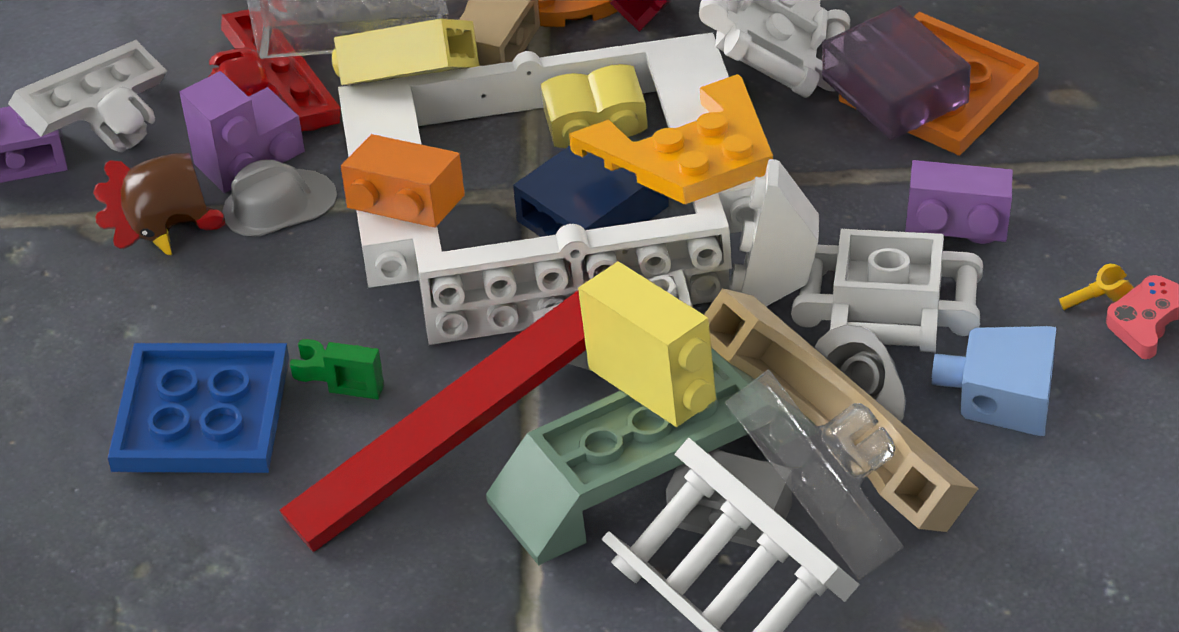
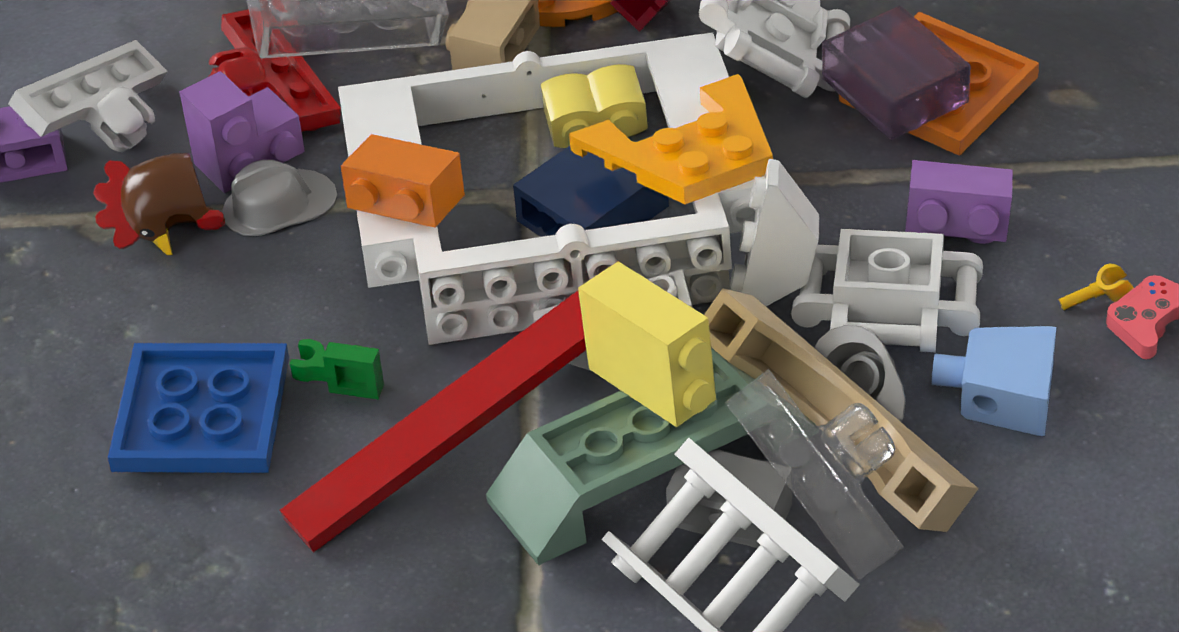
light yellow brick [332,18,480,85] -> none

